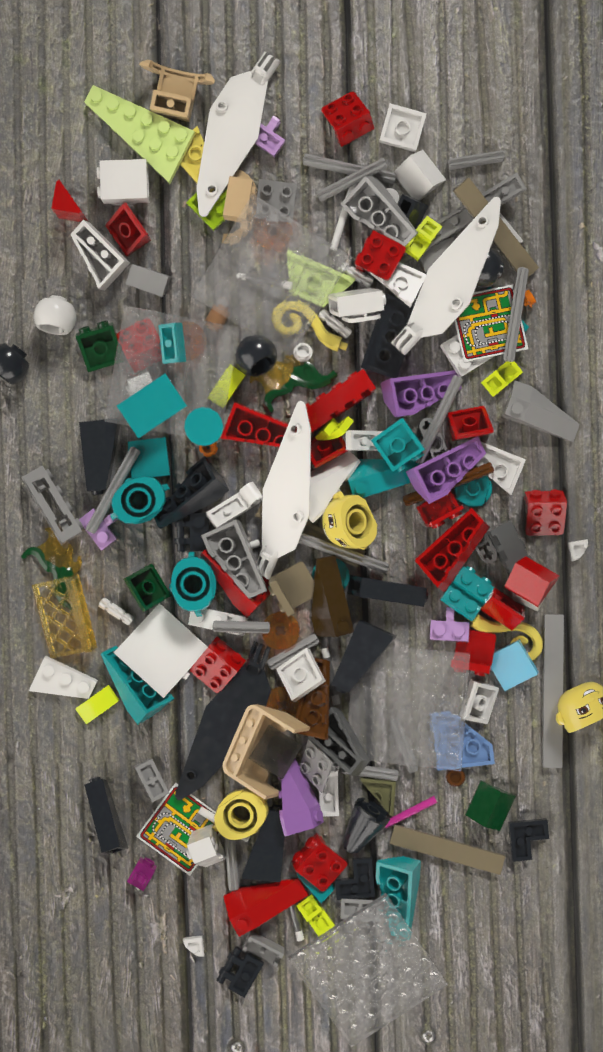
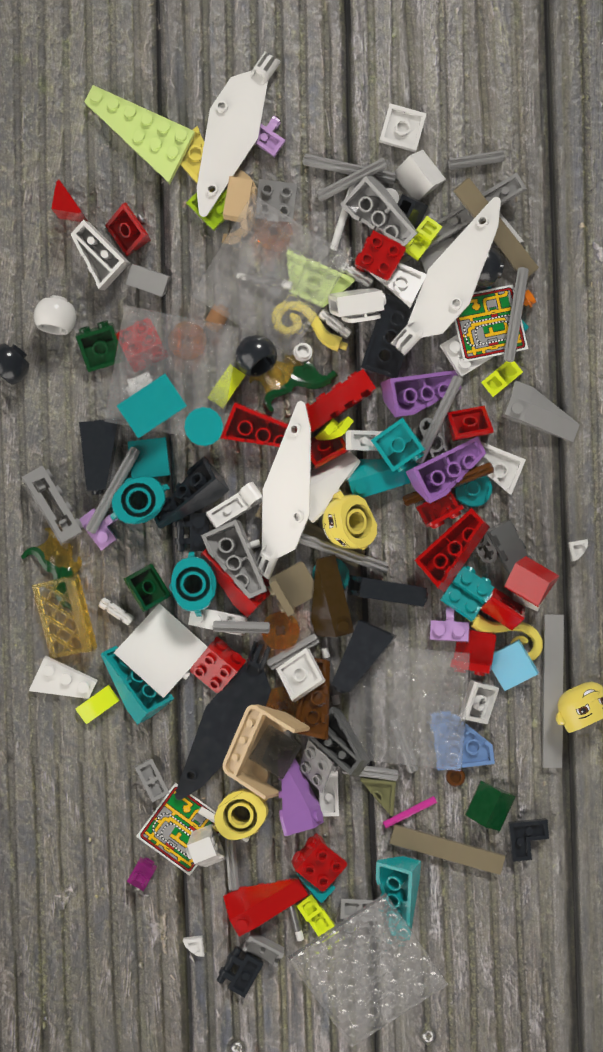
black slope [84,777,128,854] -> none
white brick [97,159,150,206] -> none
tan piece [139,60,215,122] -> none
teal slope [158,323,186,364] -> none
orange plate [199,442,218,457] -> none
black slope [242,805,285,882] -> none
red bracket [321,92,375,147] -> none
black plate [335,857,375,900] -> none
black cone [342,798,390,854] -> none
red bracket [524,489,567,536] -> none

